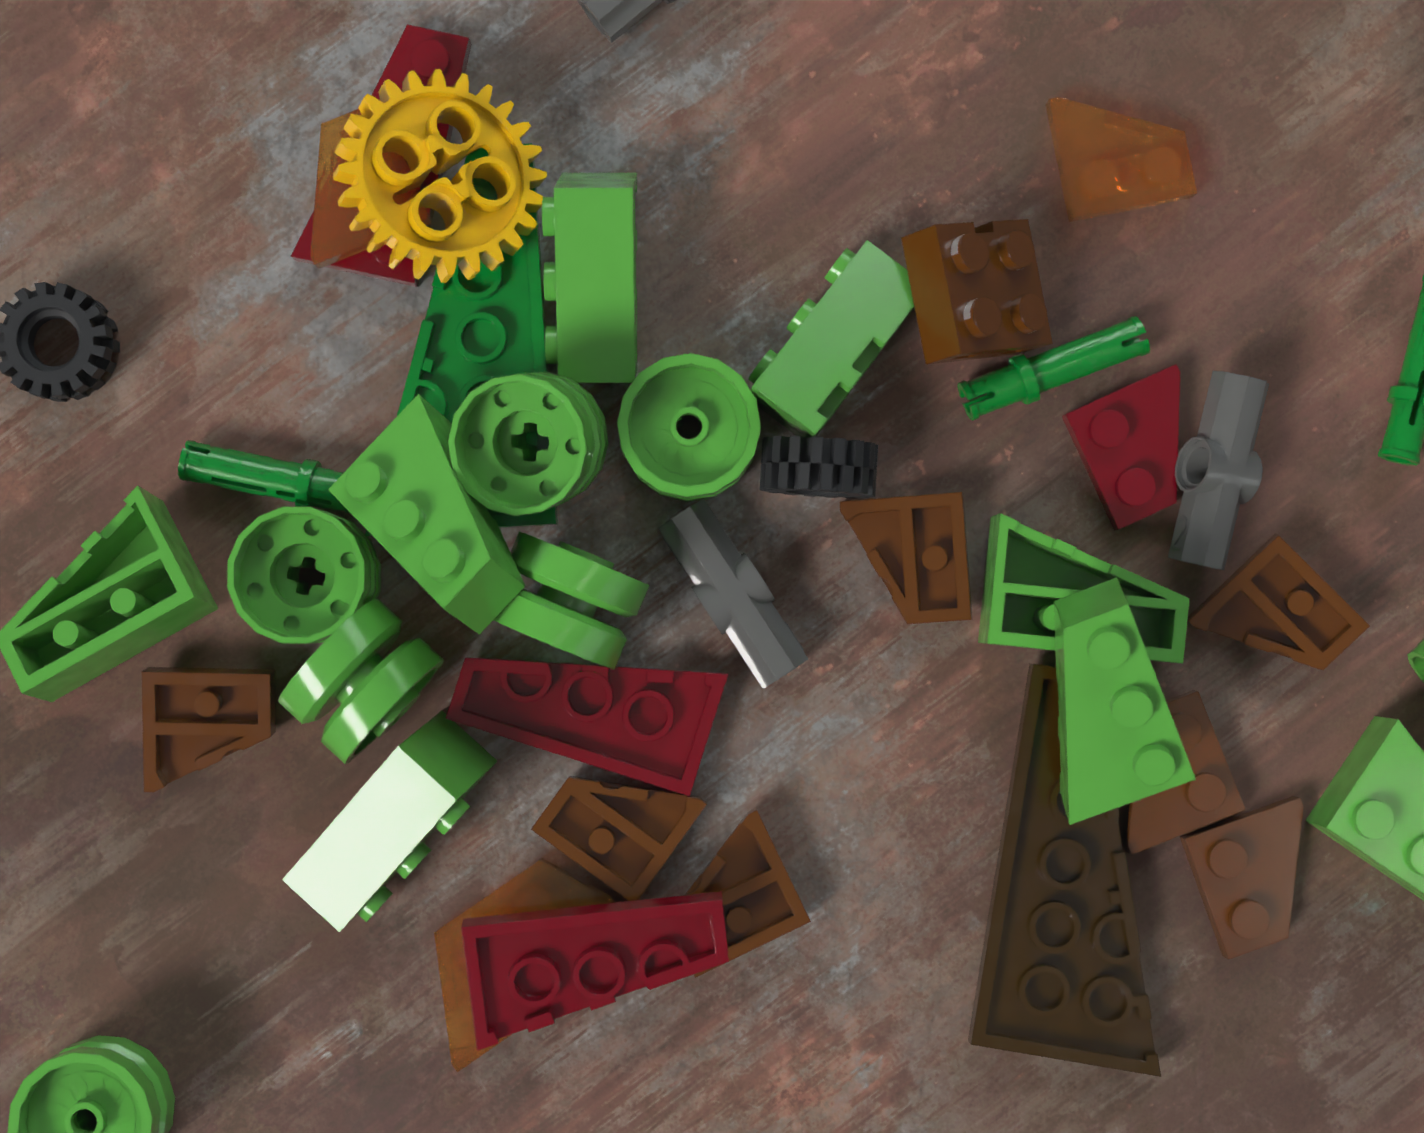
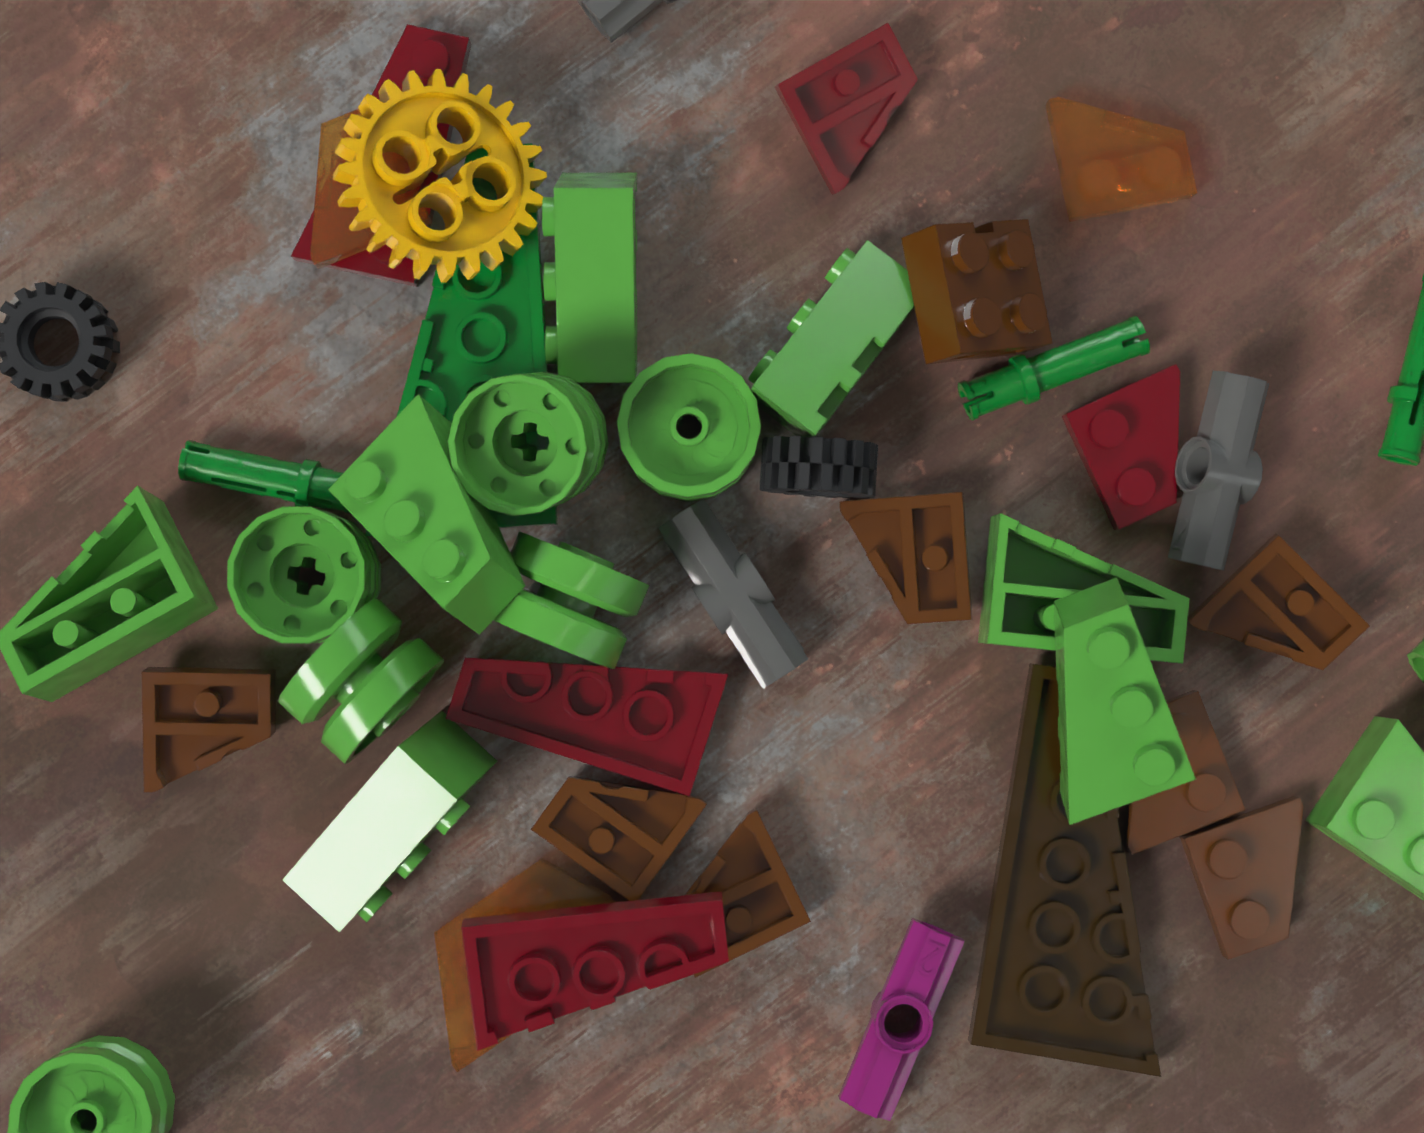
none -> dark red wing [775,23,918,195]
none -> magenta piece [838,918,965,1121]

